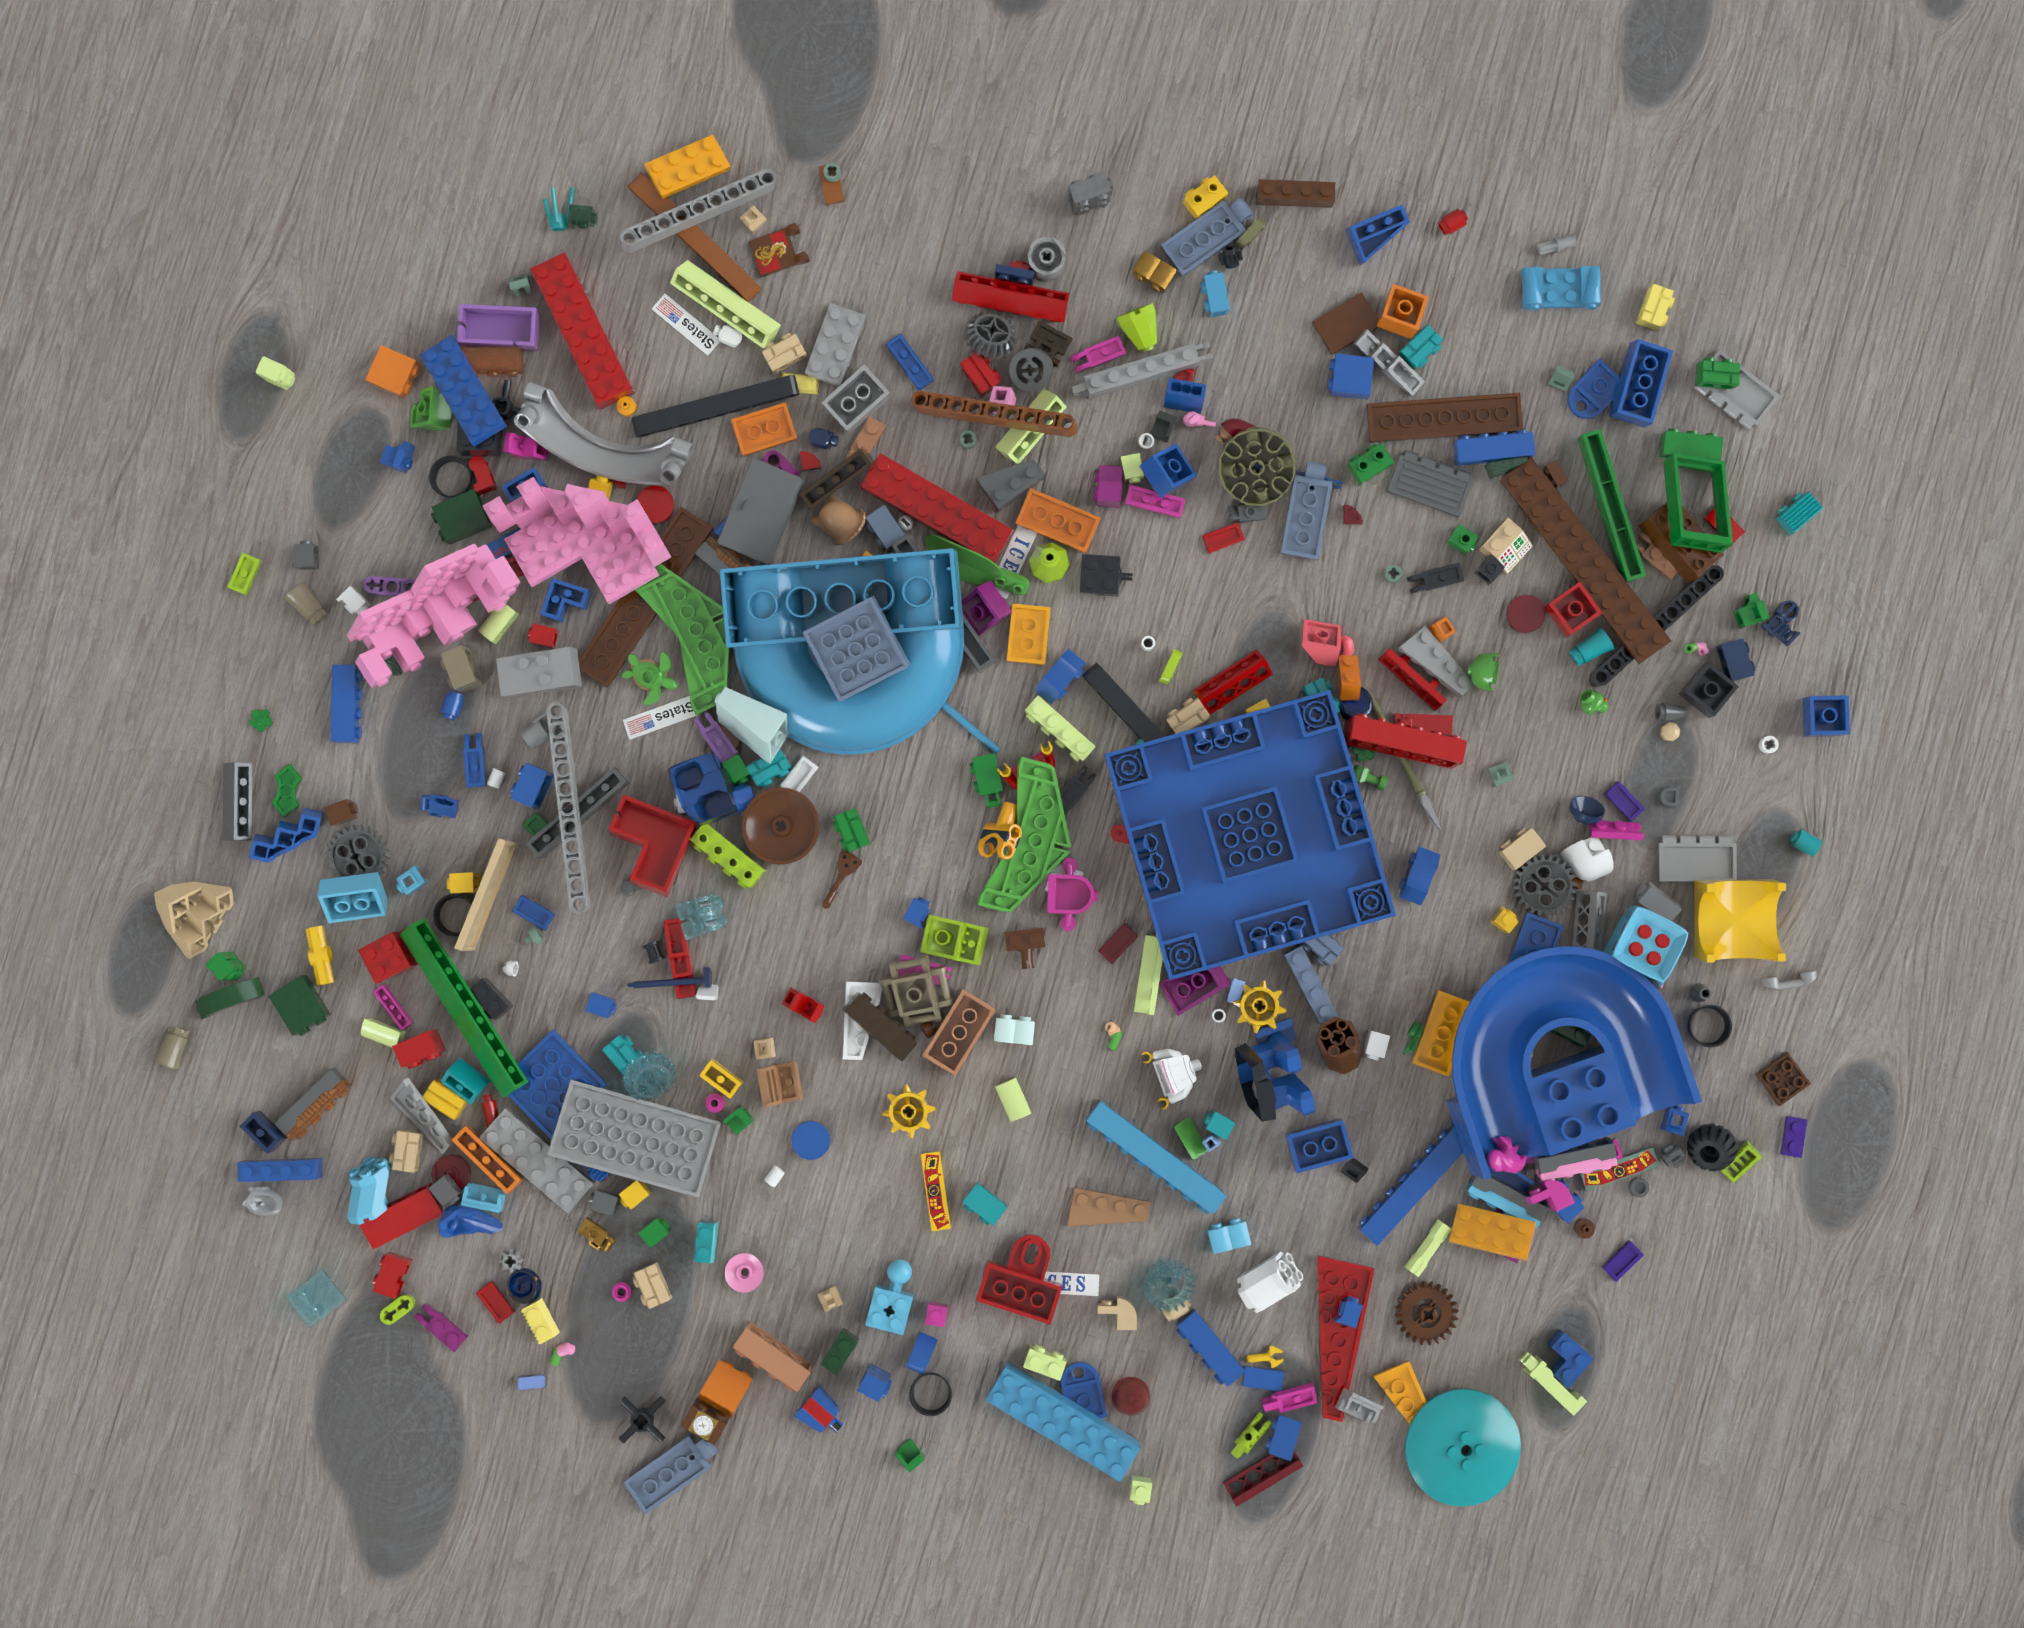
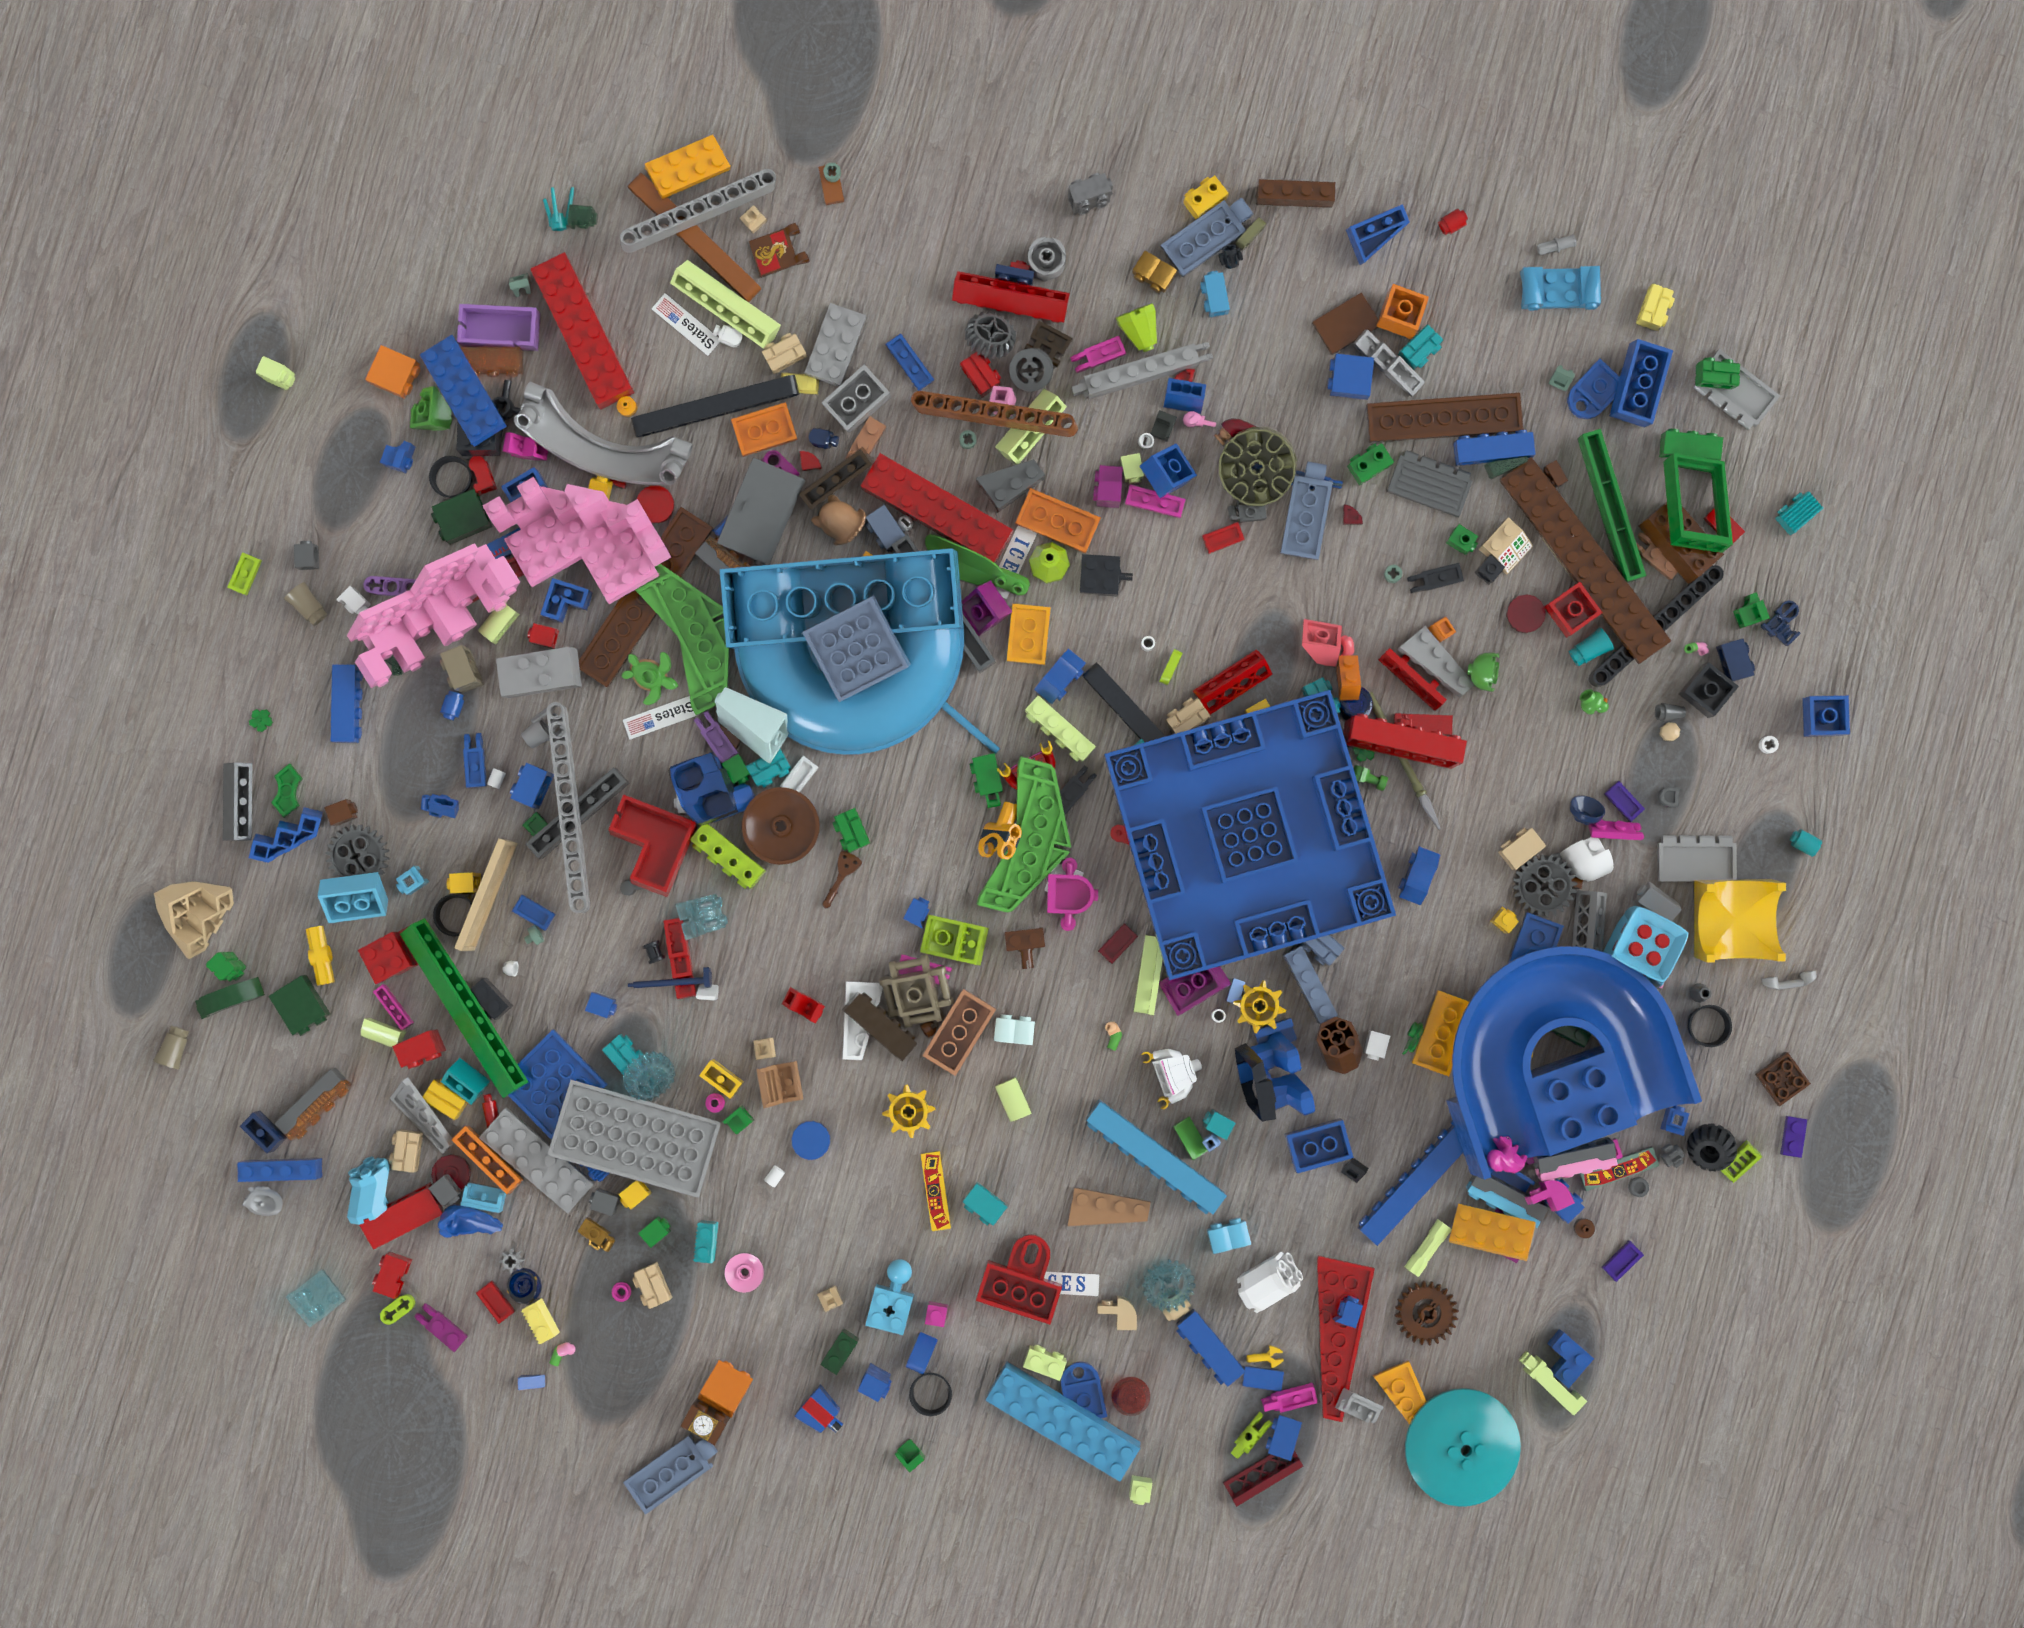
black bar [619,1396,666,1443] -> none
nougat brick [733,1321,814,1392] -> none
sand green tile [1487,762,1514,787] -> none

